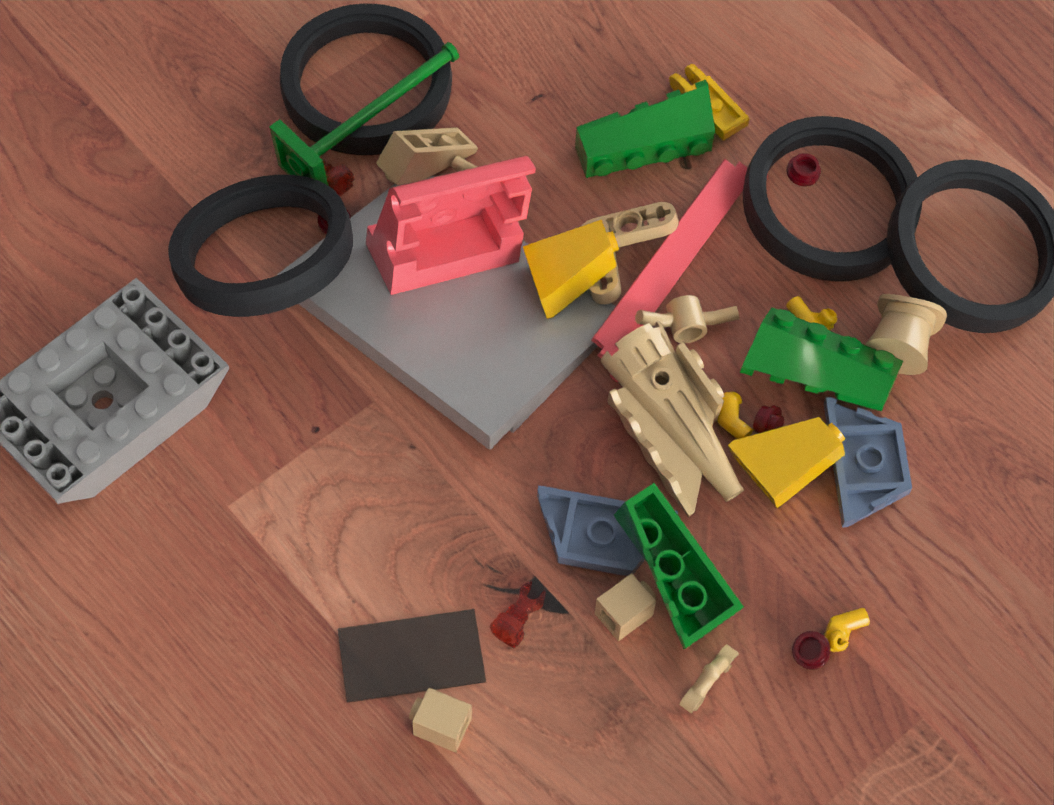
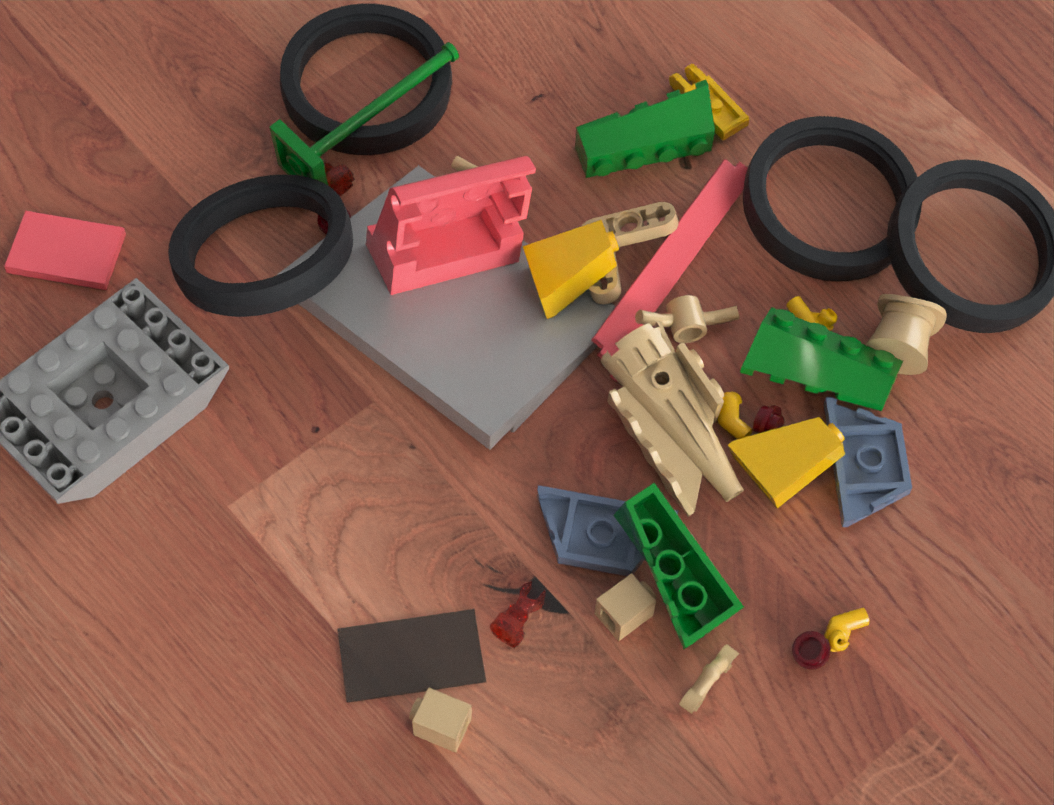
tan slope [376,127,478,185] -> none
dark red plate [786,153,821,187] -> none
none -> coral tile [4,211,126,290]

